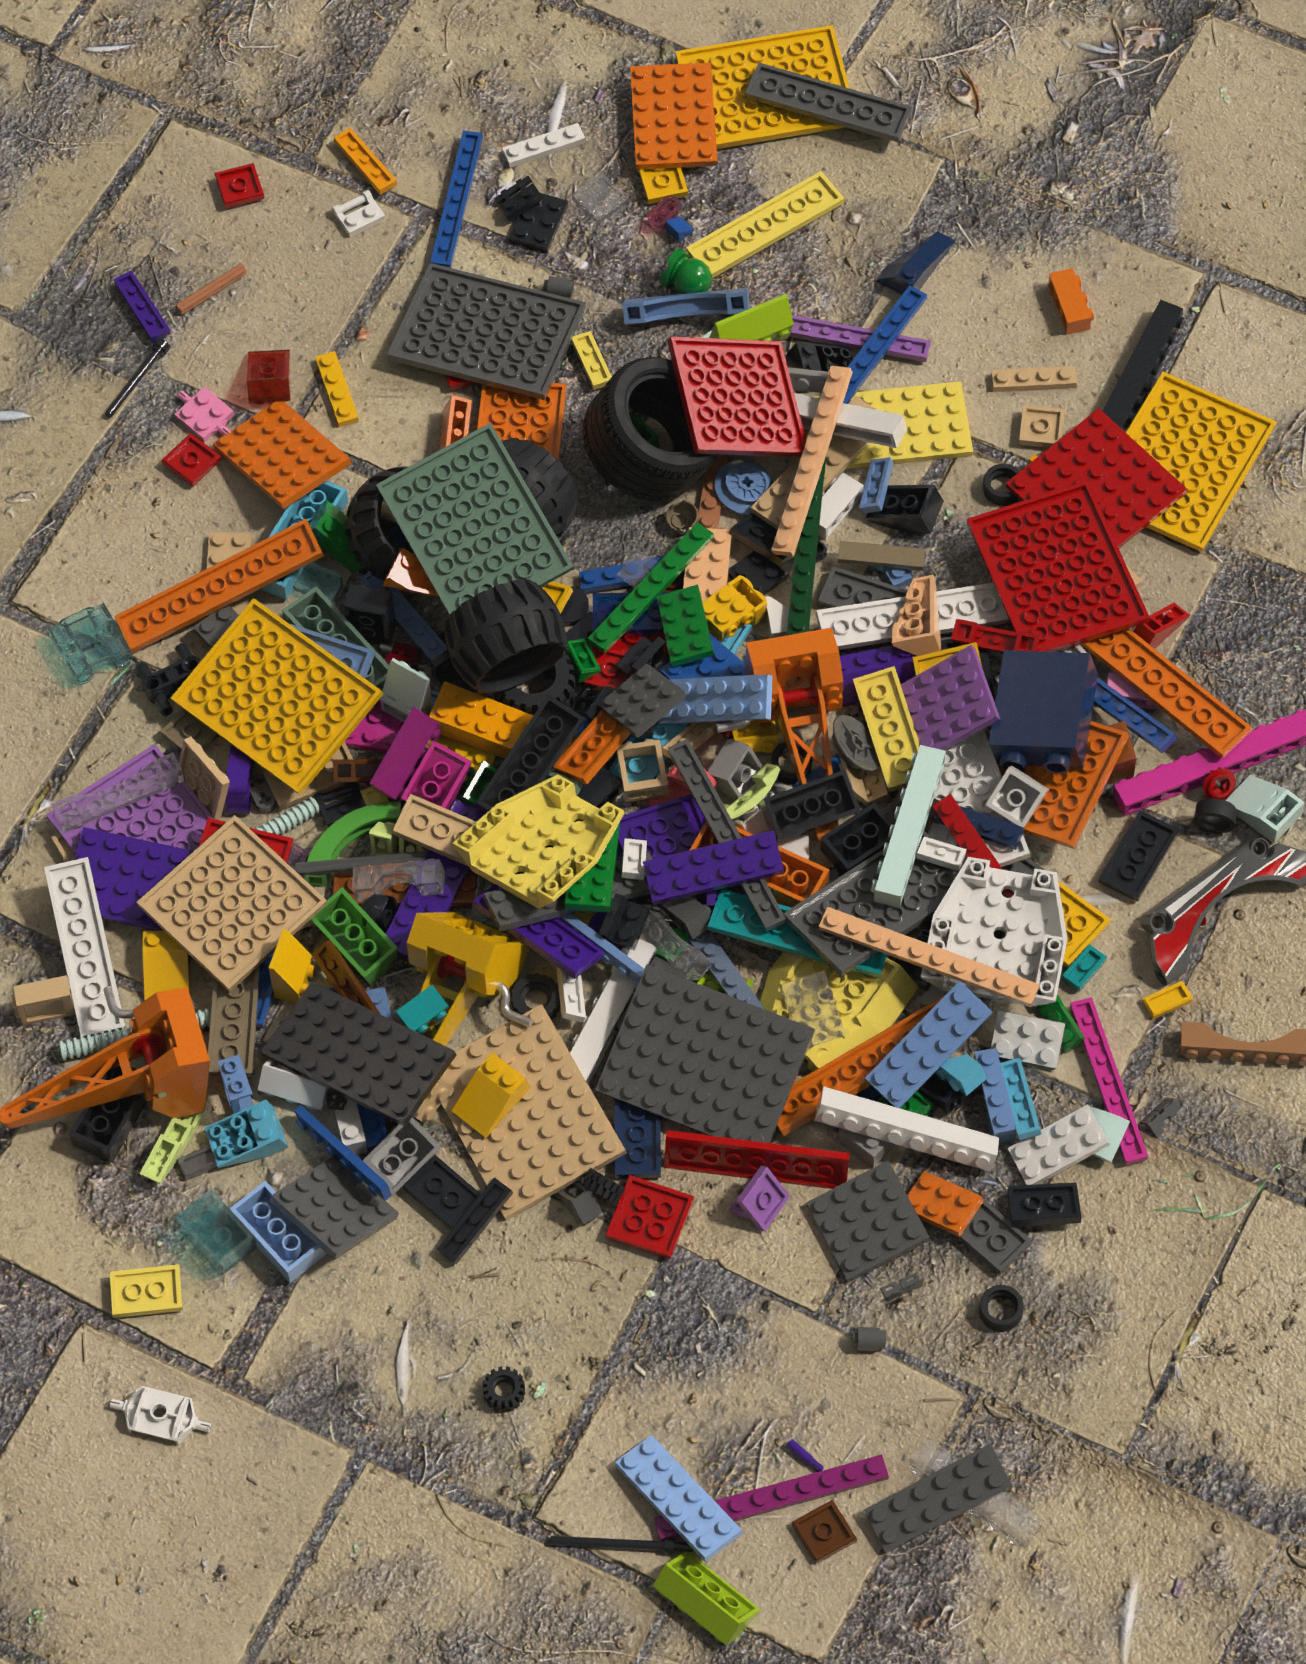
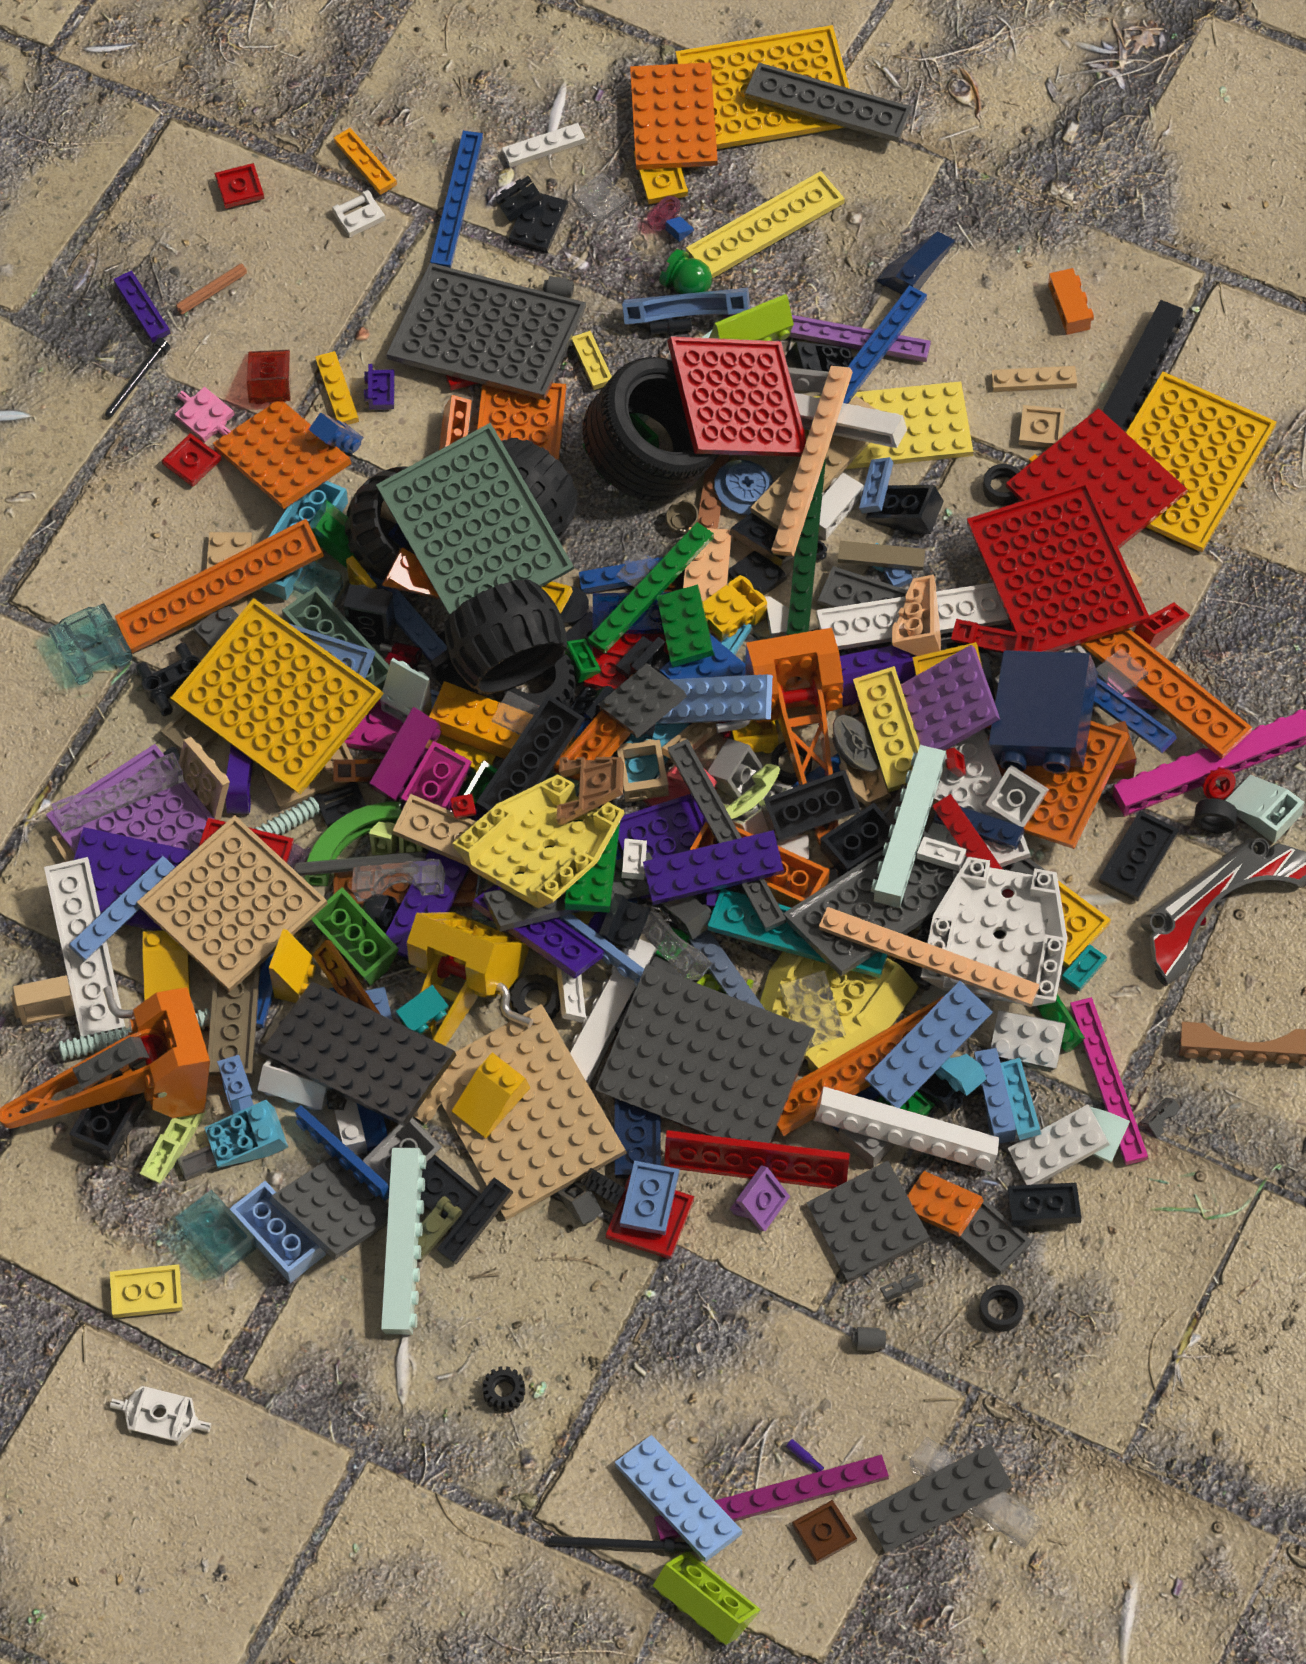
dark grey beam [250,774,276,814] -> none
light yellow plate [360,787,389,806] -> none
yellow tile [1142,981,1193,1020] -> none
none -> medium blue plate [69,856,175,962]
none -> dark grey brick [73,1037,150,1090]
none -> blue arch [308,412,364,454]
none -> yellow tile [346,556,377,589]
none -> dark purple bracket [364,364,395,410]
none -> light aqua brick [381,1148,426,1335]
none -> olive plate [418,1196,462,1261]
none -> red bracket [450,794,476,819]
none -> clear piece [492,691,540,735]
none -> medium nougat wing [556,757,624,825]
none -> medium blue plate [620,1161,680,1235]
none -> black pin [649,318,692,335]
none -> red plate [945,747,966,778]
none -> clear piece [1096,648,1148,695]

